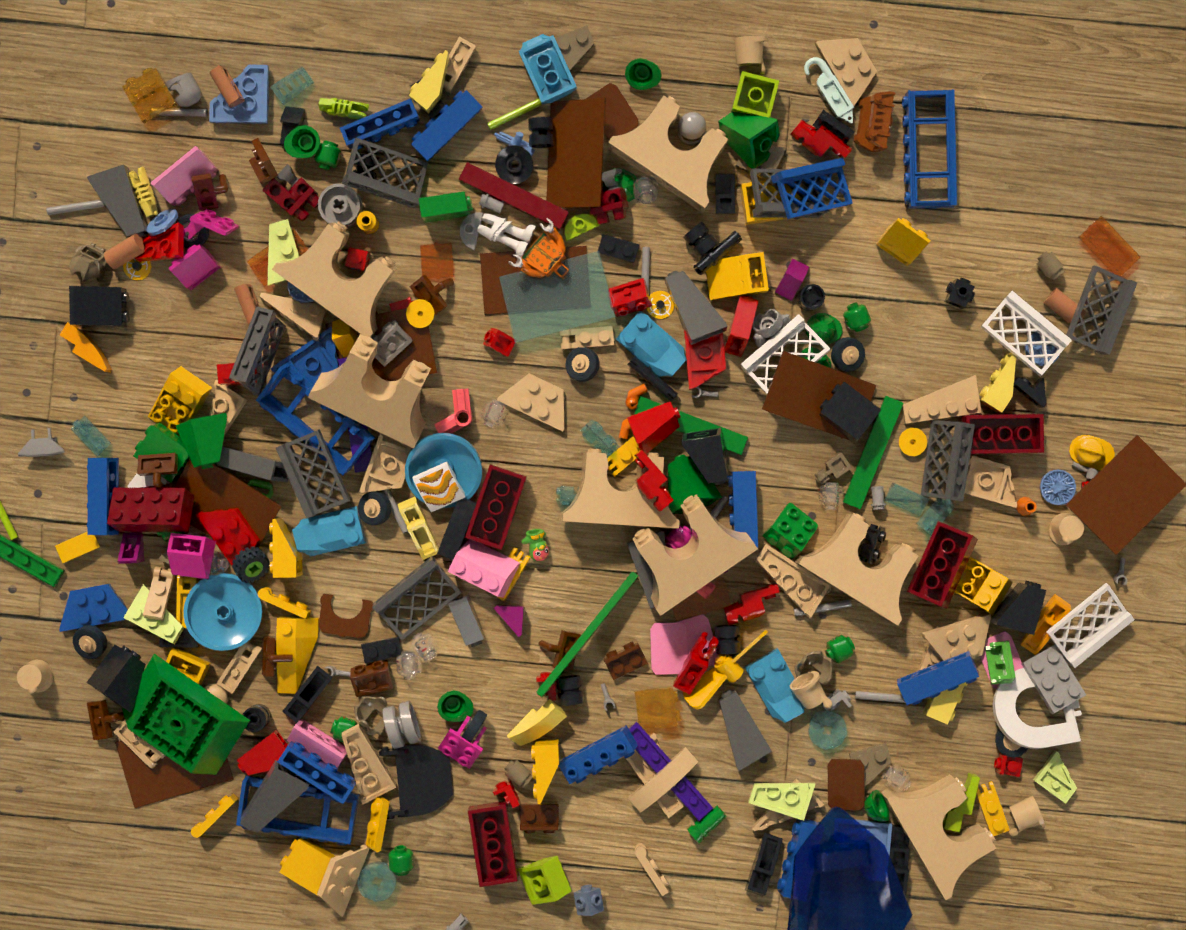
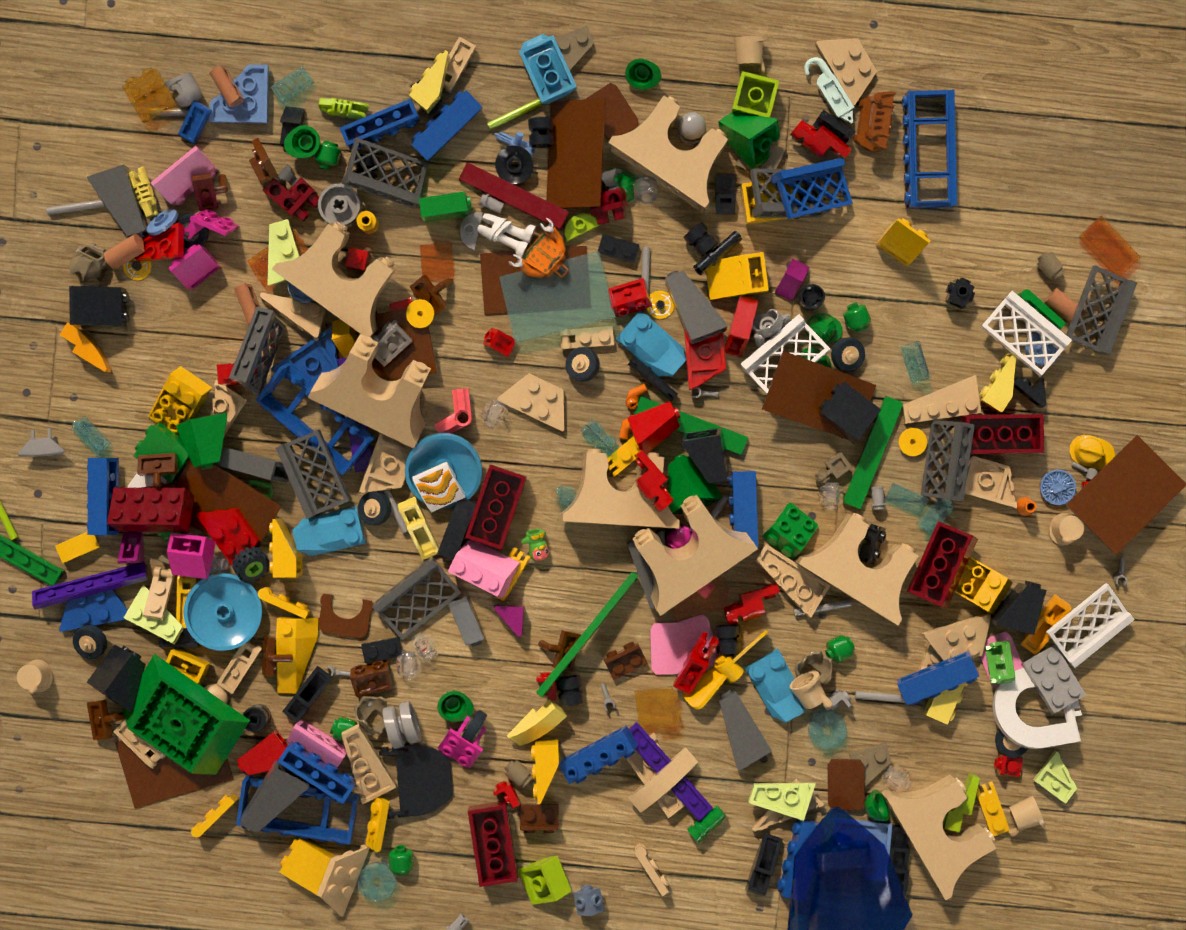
none -> dark purple tile [32,562,148,610]
none -> blue plate [178,101,212,144]
none -> clear light blue plate [901,341,931,383]
none -> green plate [1017,289,1066,330]

